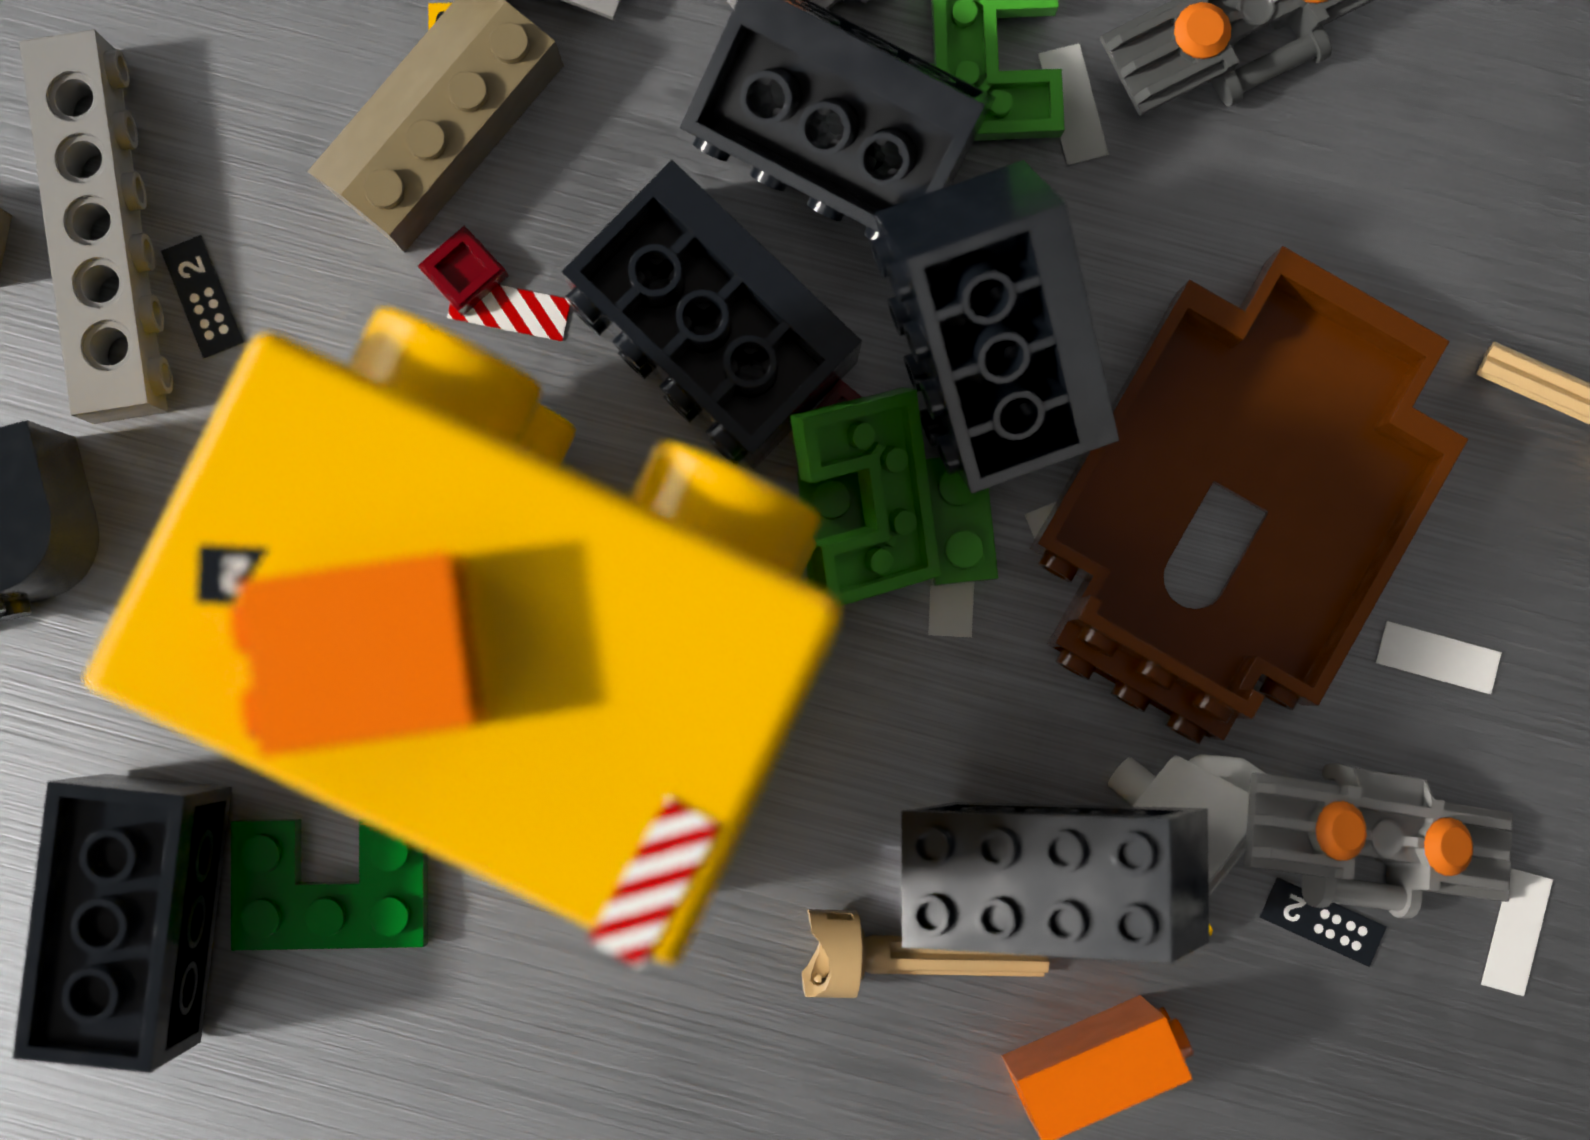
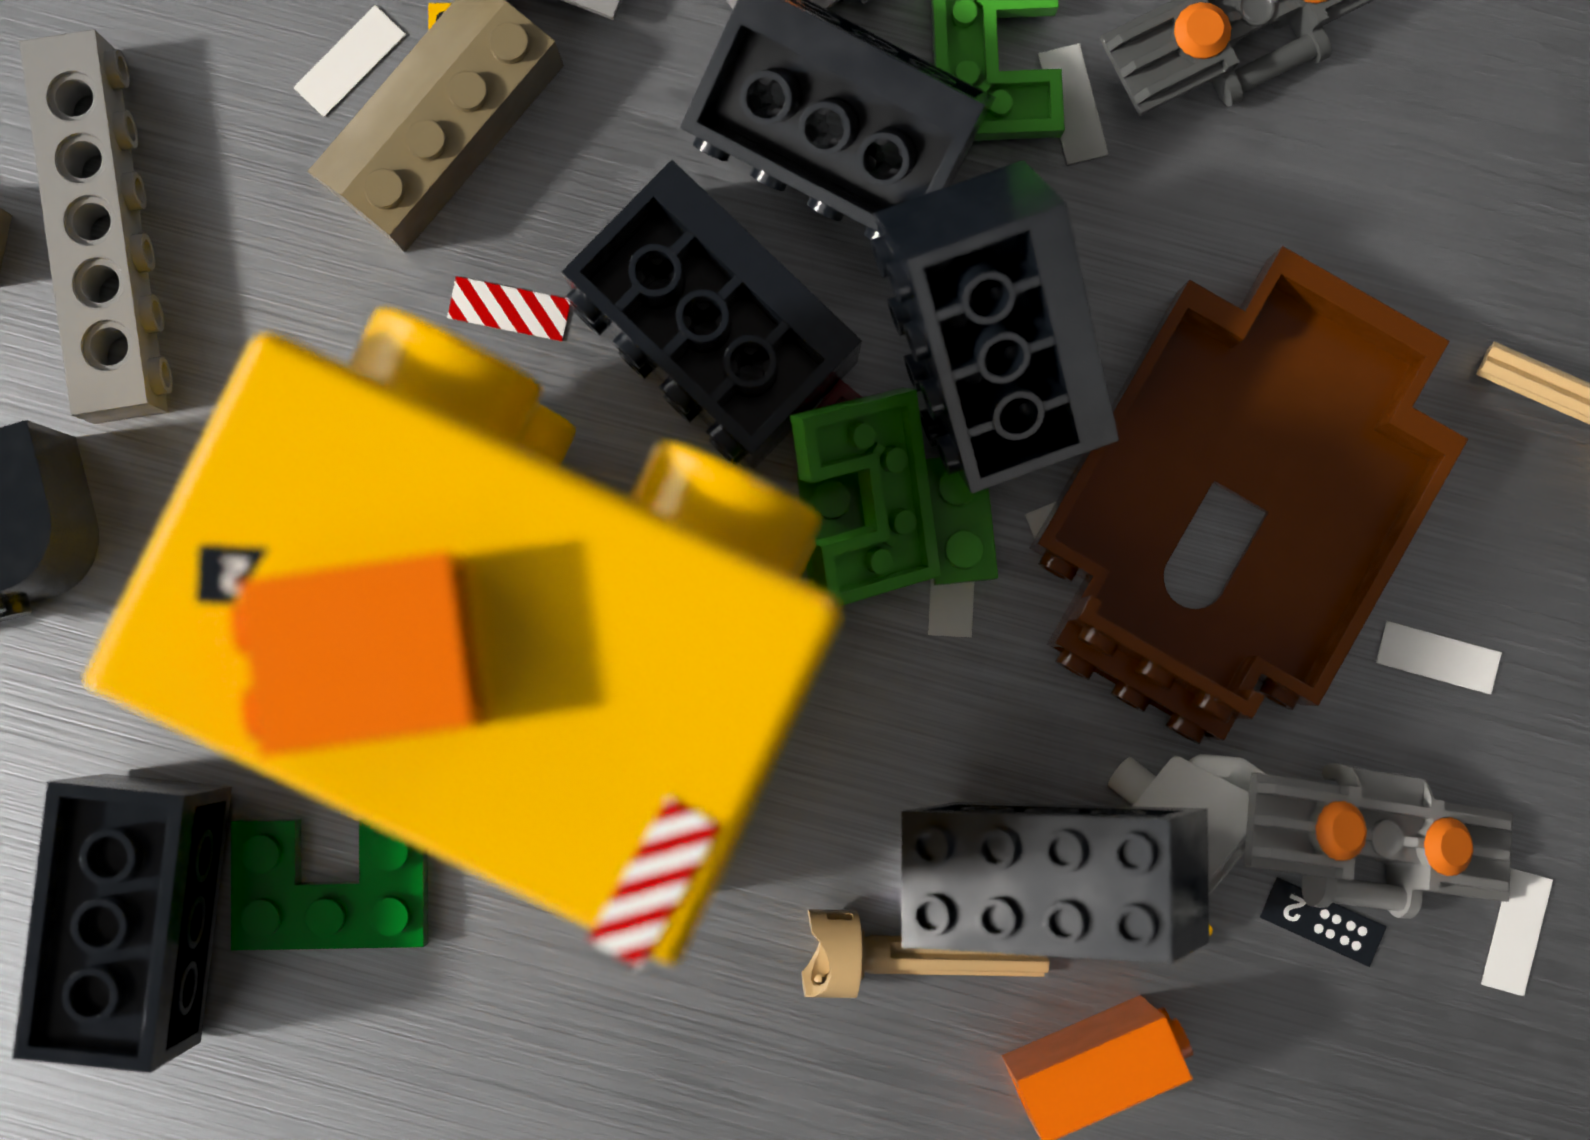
black sticker [161,235,244,359] -> none
dark red tile [418,225,509,317] -> none
none -> white sticker [293,5,406,117]

